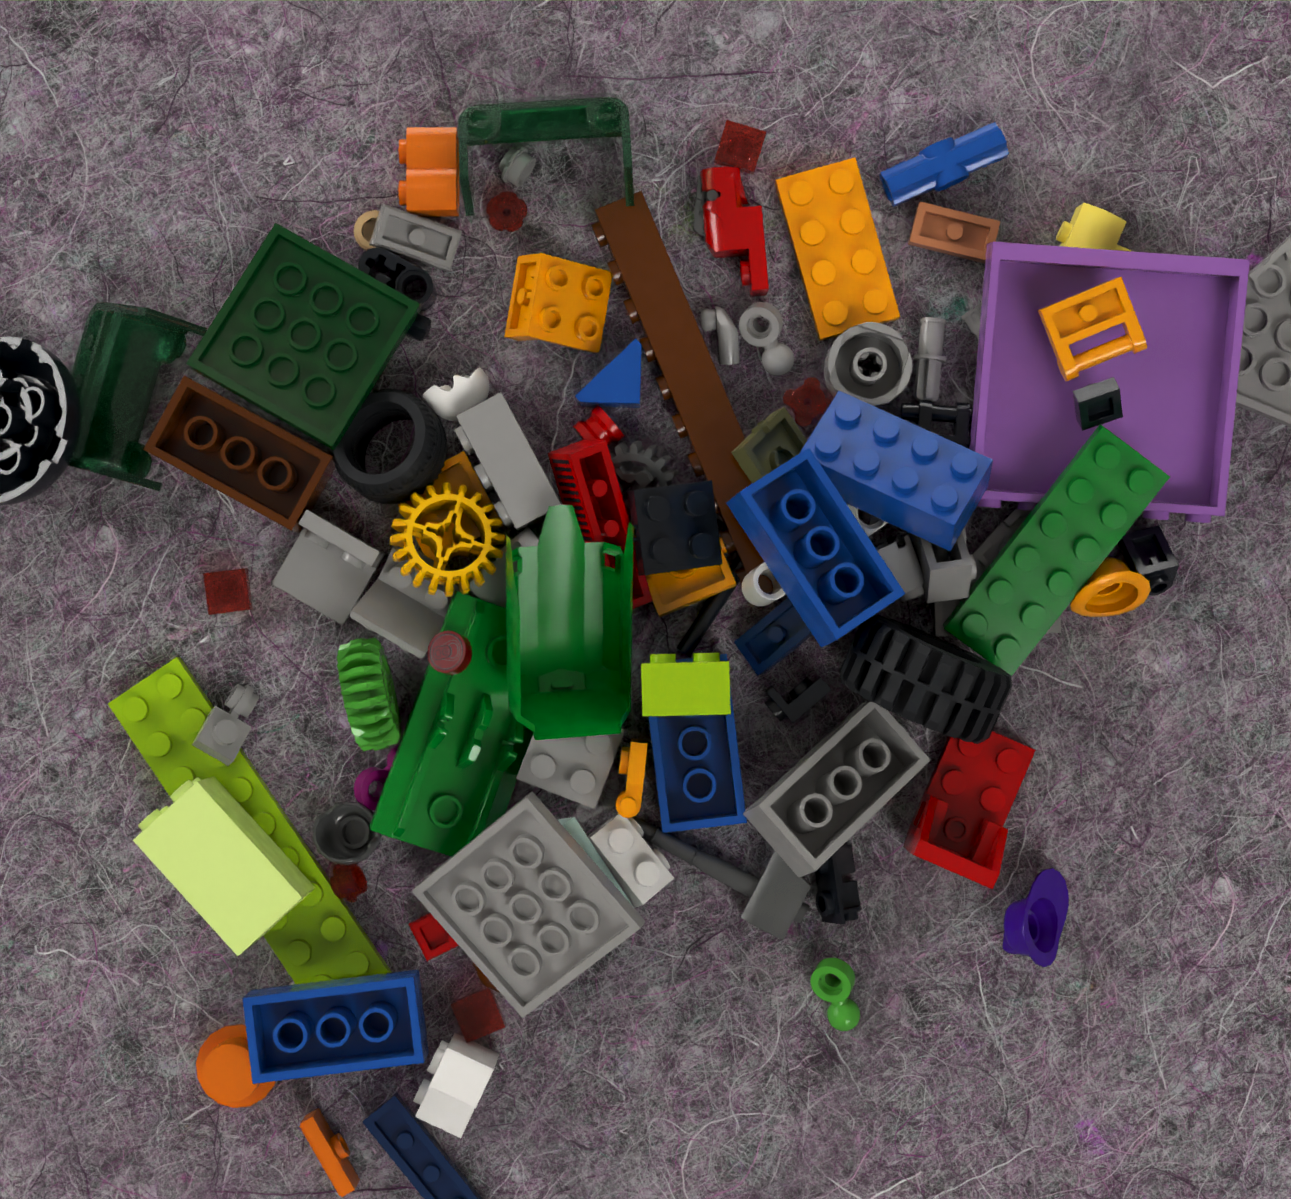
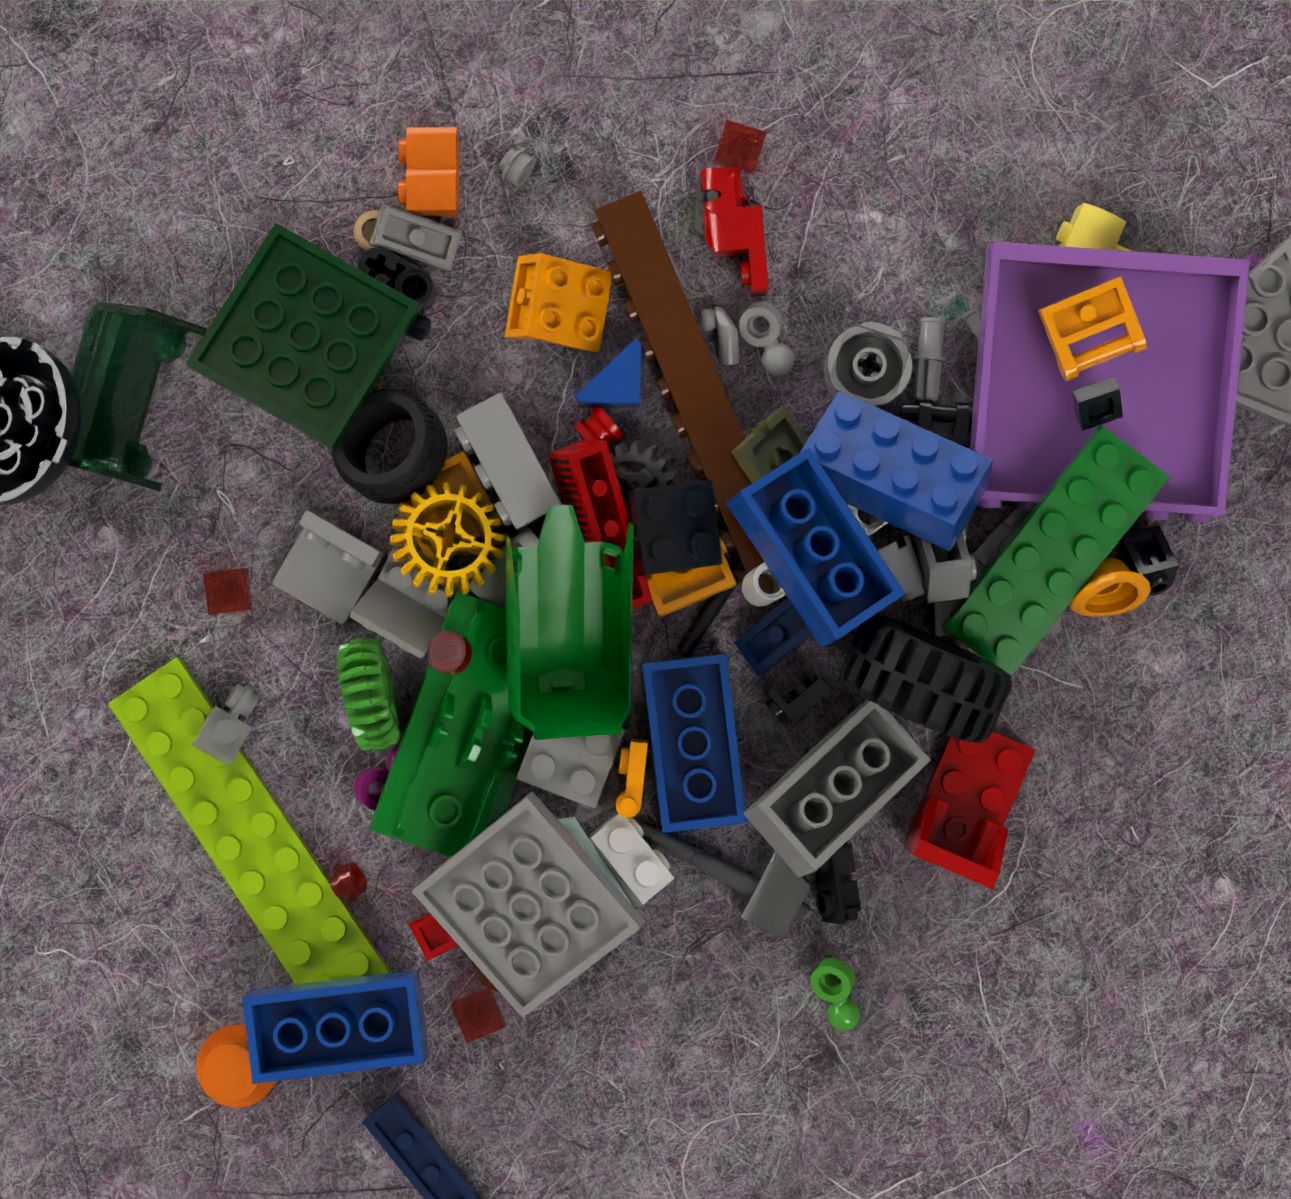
yellowish green brick [133,776,315,956] -> none
reddish brown brick [143,375,336,533] -> none
orange plate [299,1108,360,1197] -> none
dark grey hair [312,801,381,865] -> none
white brick [413,1033,499,1138] -> none
white hair [423,367,490,421] -> none
clear green windscreen [458,93,634,216] -> none
clear red plate [486,191,527,232] -> none
lime brick [641,653,731,717] -> none
light orange plate [775,157,900,341] -> none
clear red plate [783,377,832,427] -> none
blue piece [879,122,1009,207] -> none
nougat plate [908,201,1001,264] -> none
dark purple piece [1002,868,1069,967] -> none

